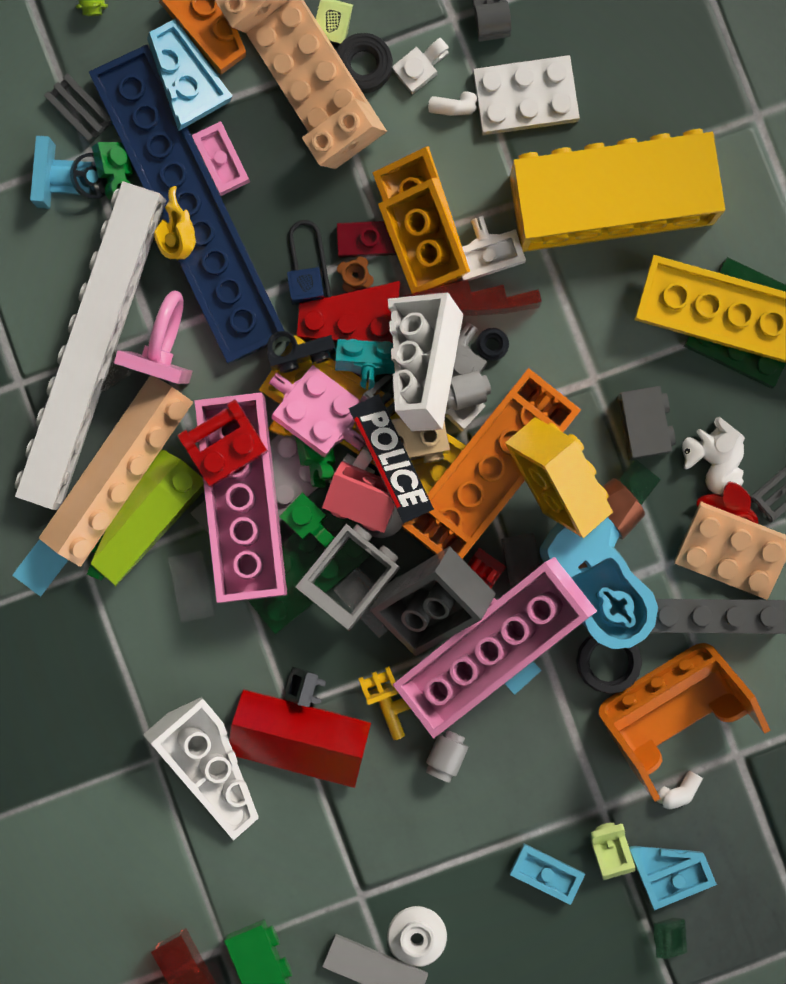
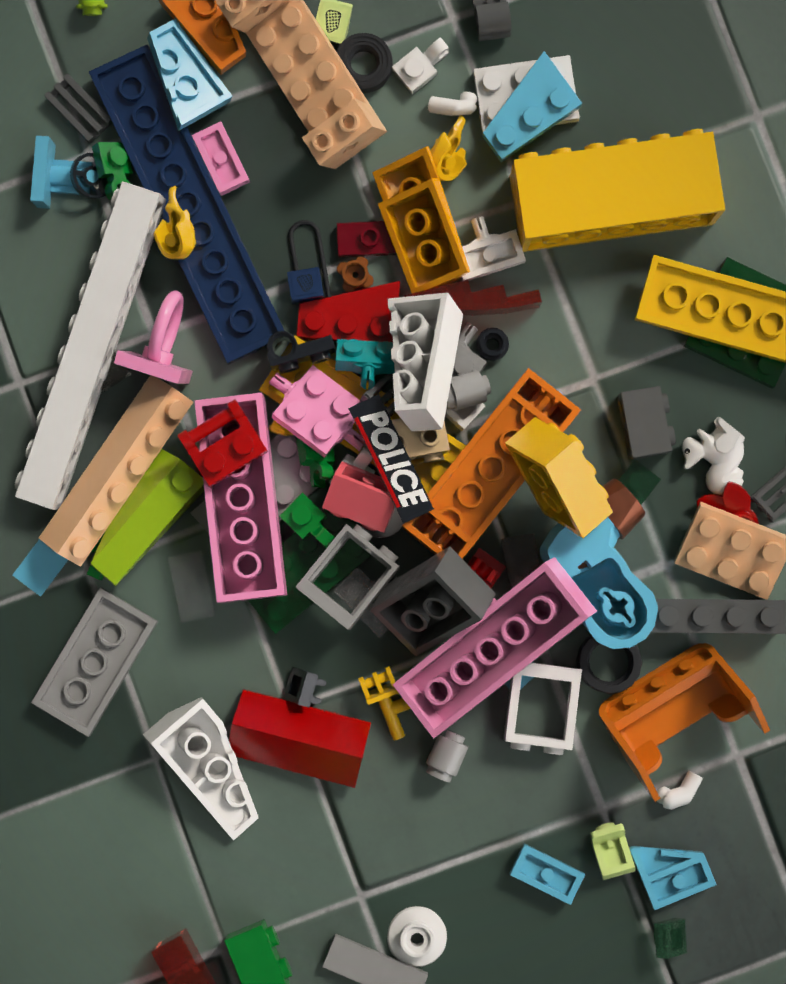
none -> light grey plate [31,588,159,737]
none -> yellow piece [430,115,467,181]
none -> medium azure wing [482,51,582,162]
none -> white window [503,662,582,755]

